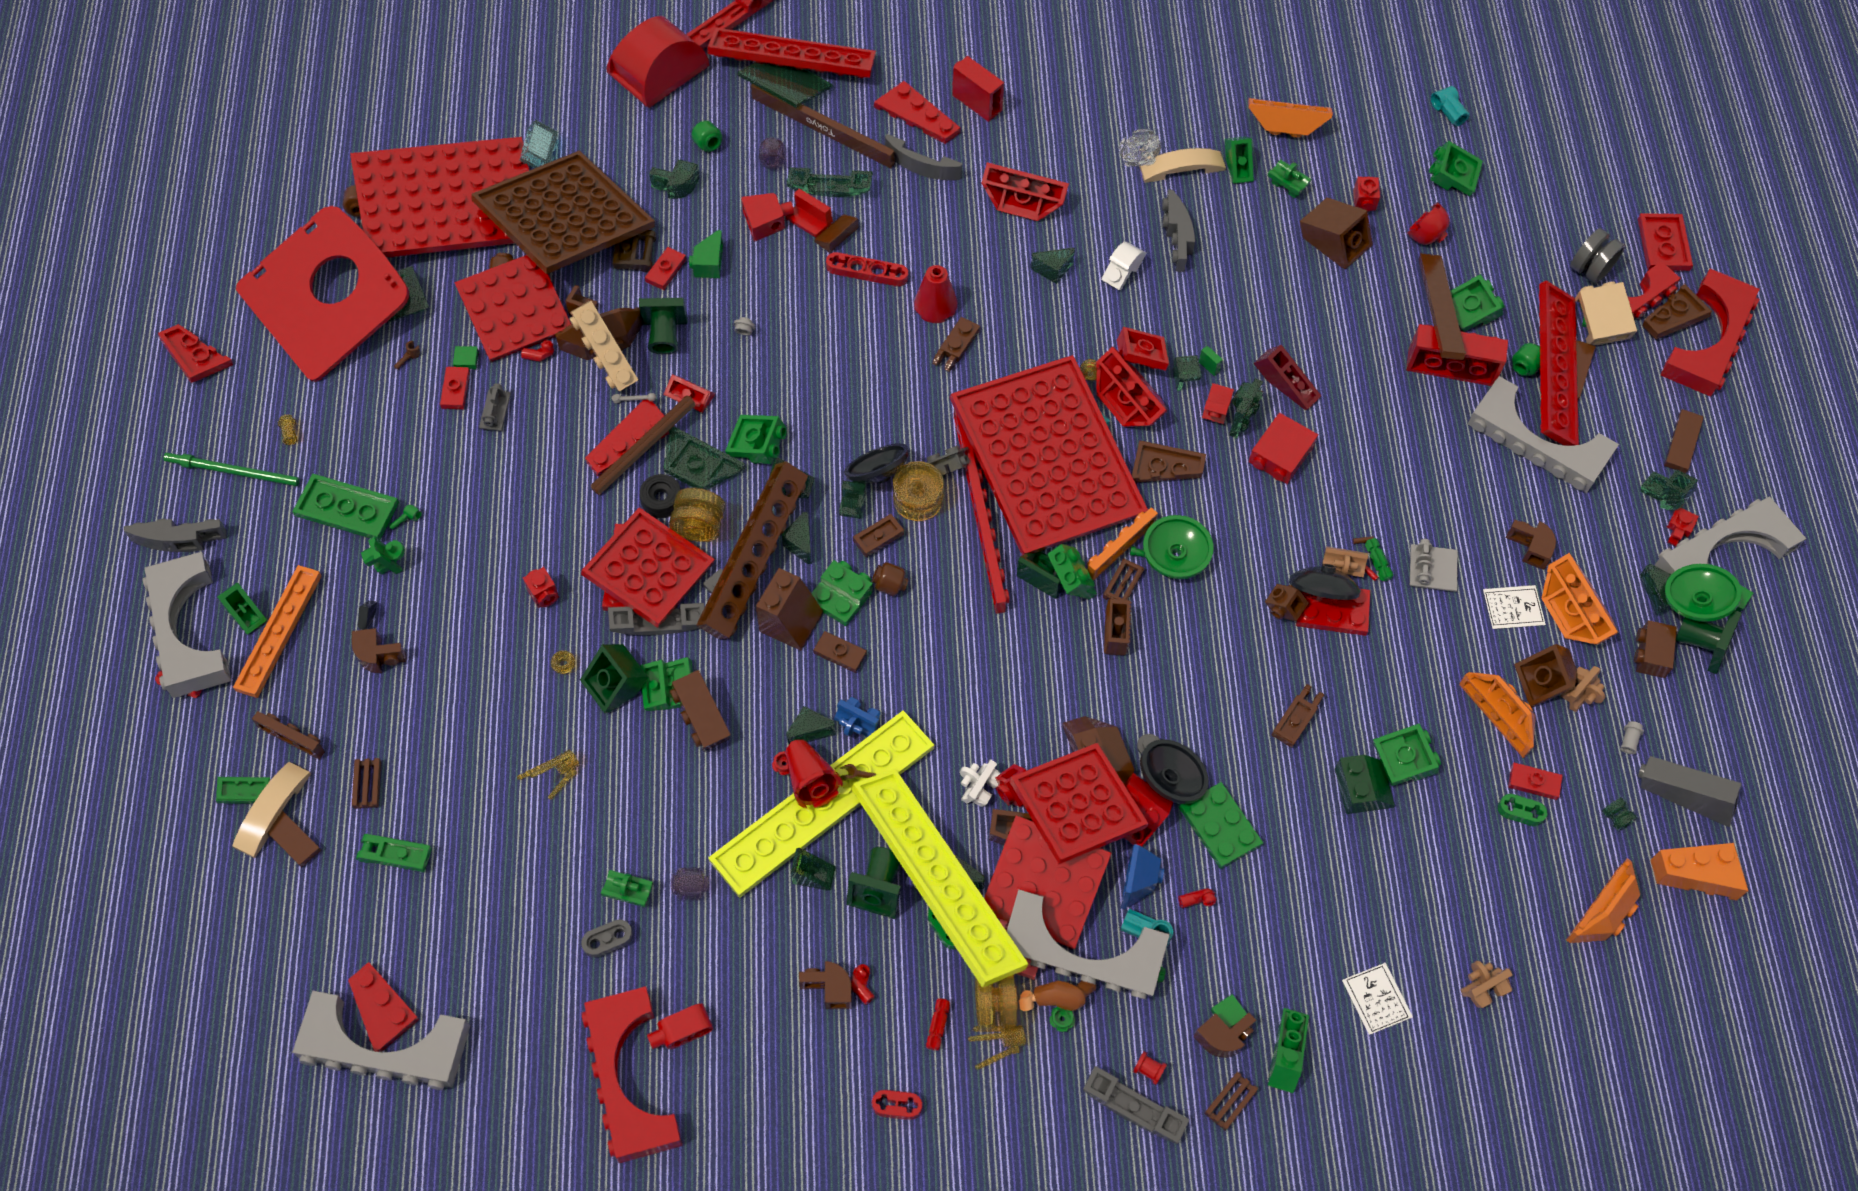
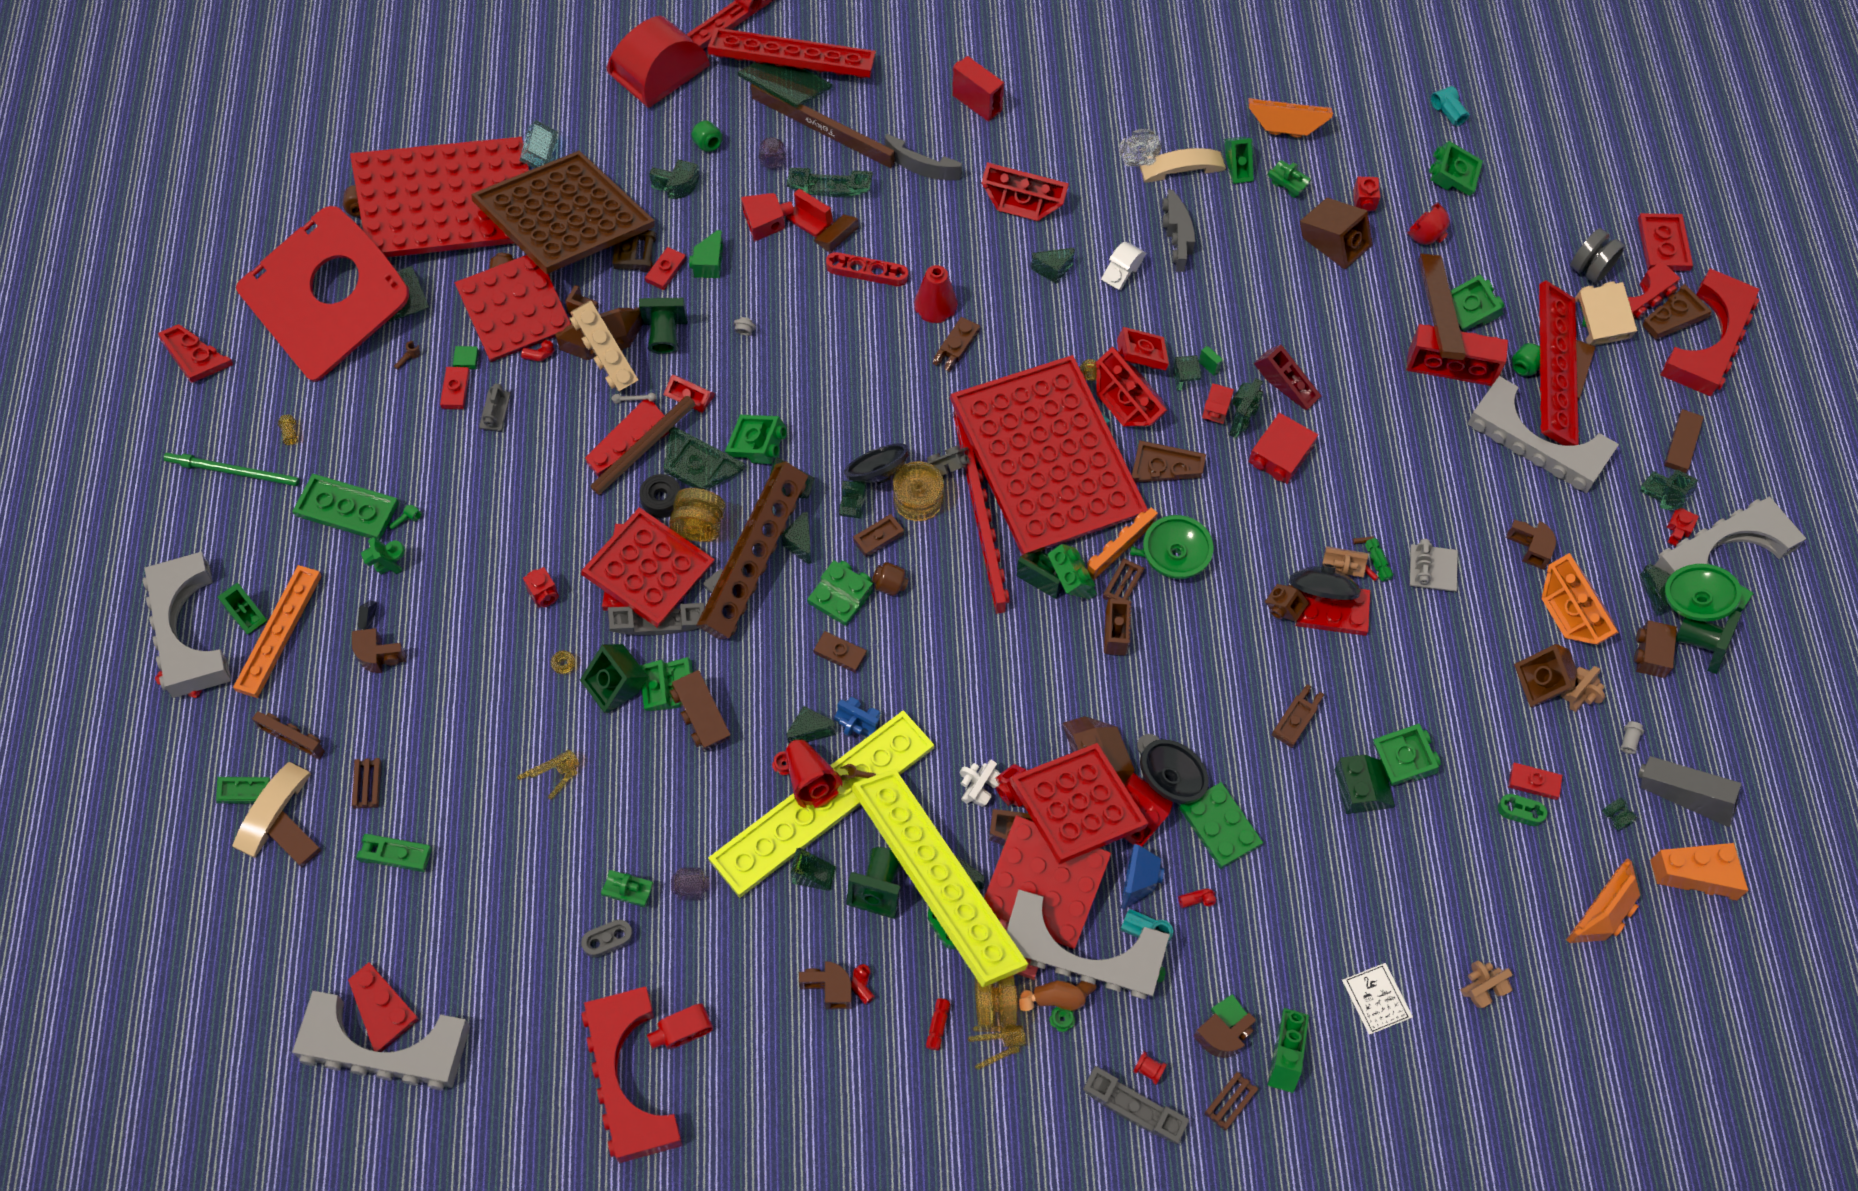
dark grey slope [123,519,227,552] -> none
reddish brown slope [756,568,823,651] -> none
red beam [872,1090,922,1120] -> none
red wing [874,81,961,144] -> none
orange wedge [1459,672,1536,758] -> none
white sticker [1483,585,1546,629] -> none

